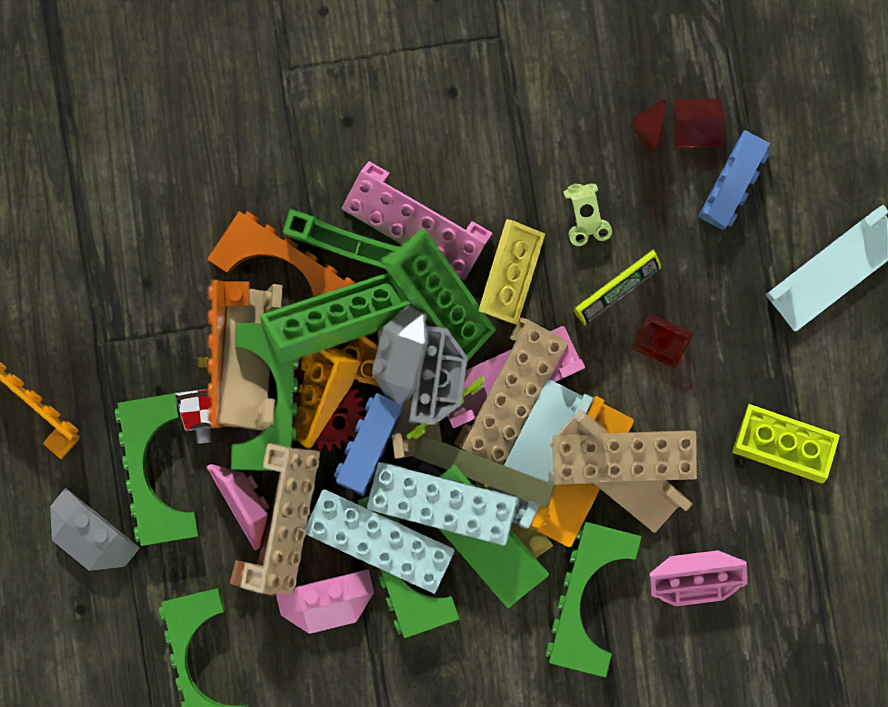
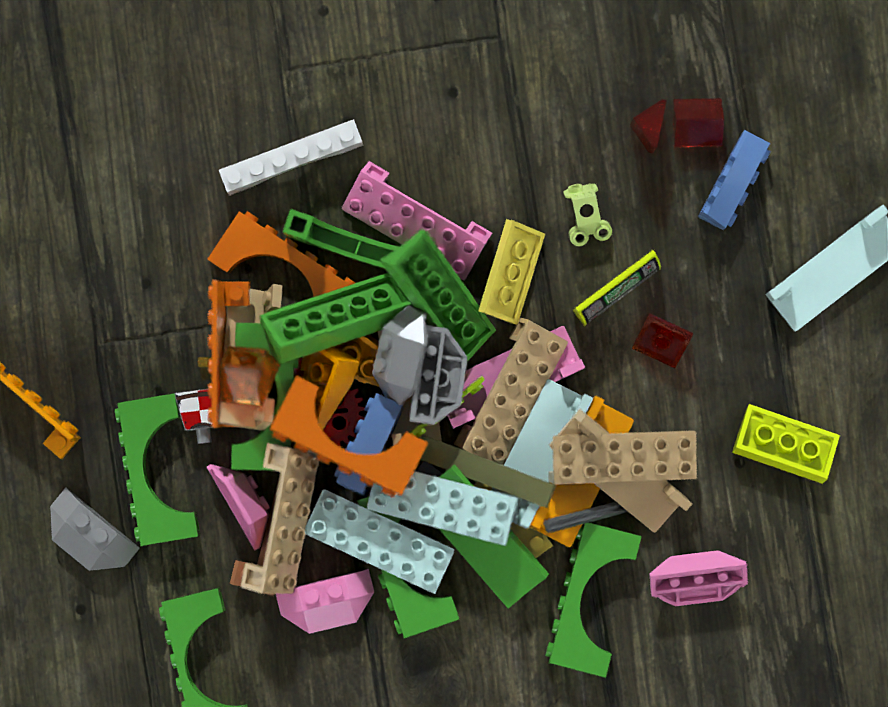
none -> clear orange slope [218,346,281,406]
none -> white arch [219,119,363,195]
none -> orange arch [269,376,428,498]
none -> dark grey axle [544,502,627,533]

